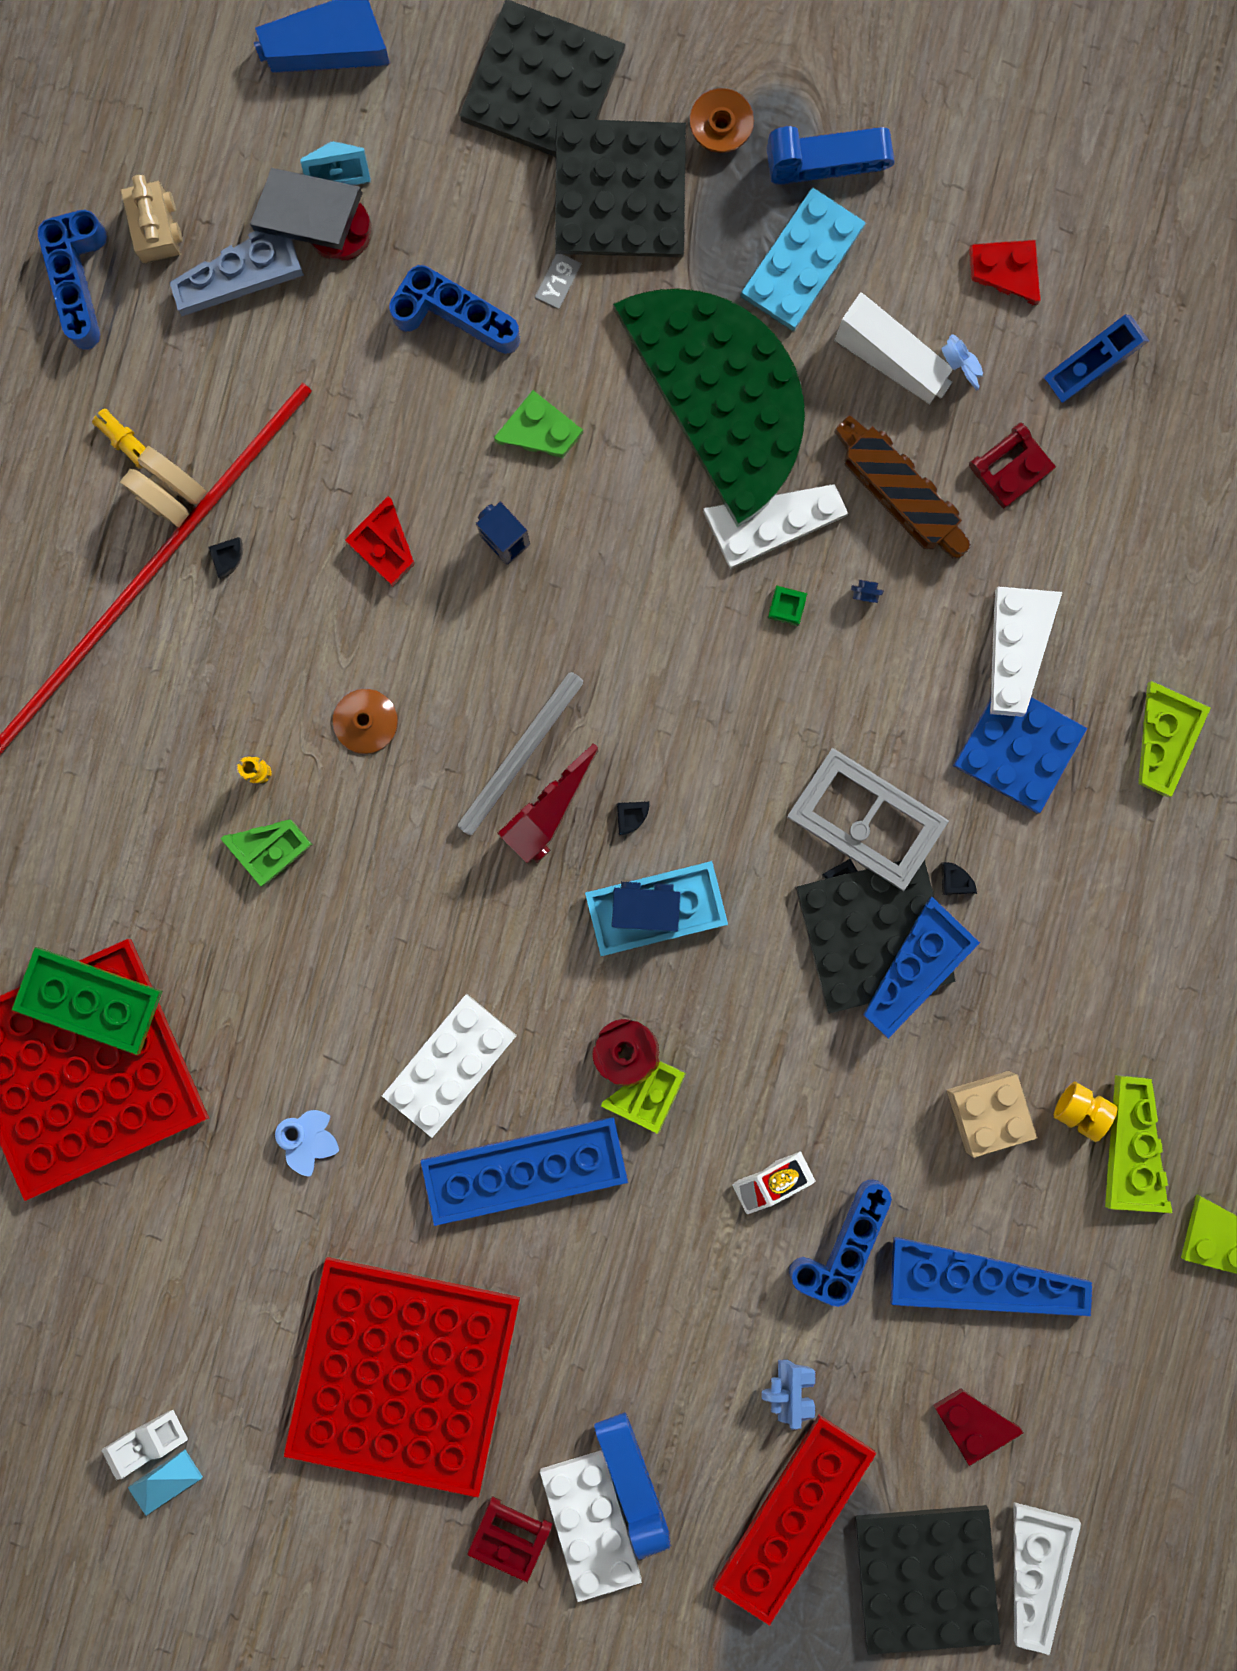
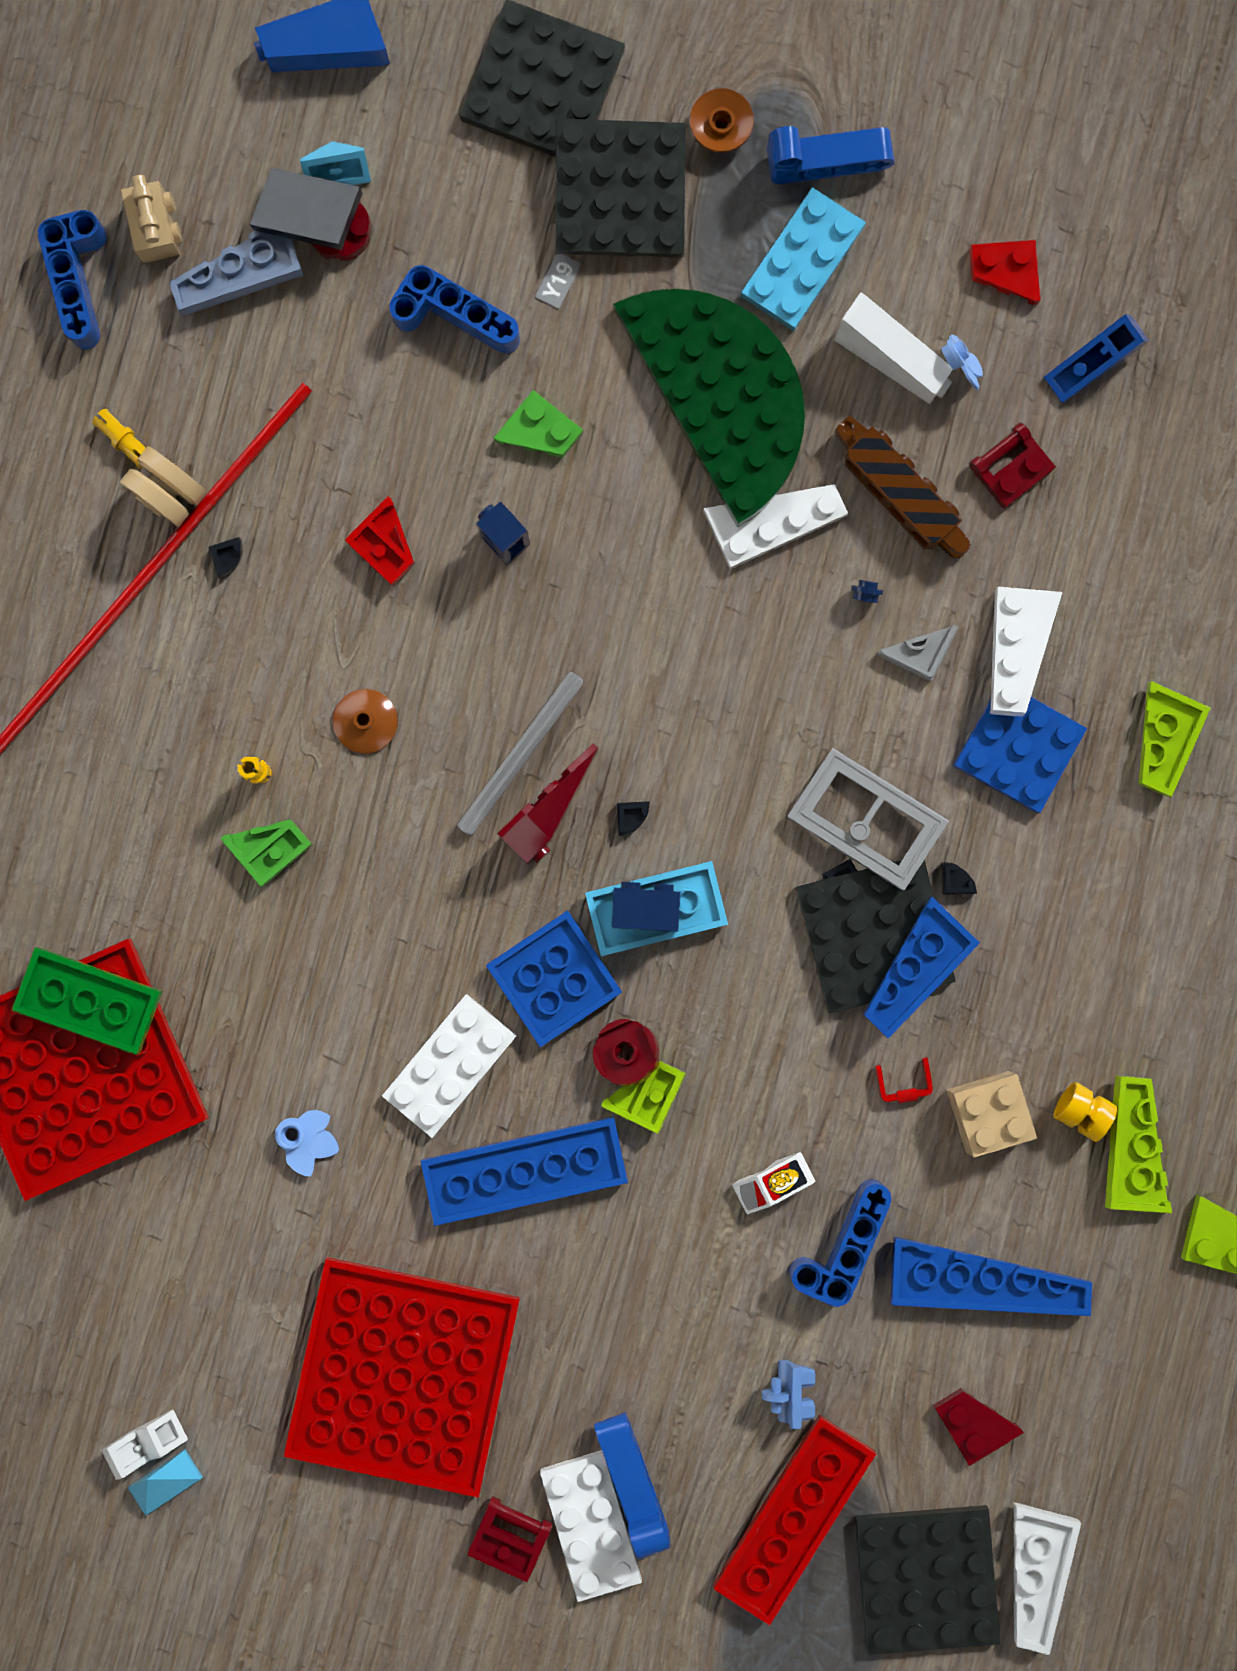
green tile [768,585,808,626] -> none
none -> blue plate [486,910,622,1047]
none -> red piece [875,1057,933,1104]
none -> light grey tile [877,625,959,682]

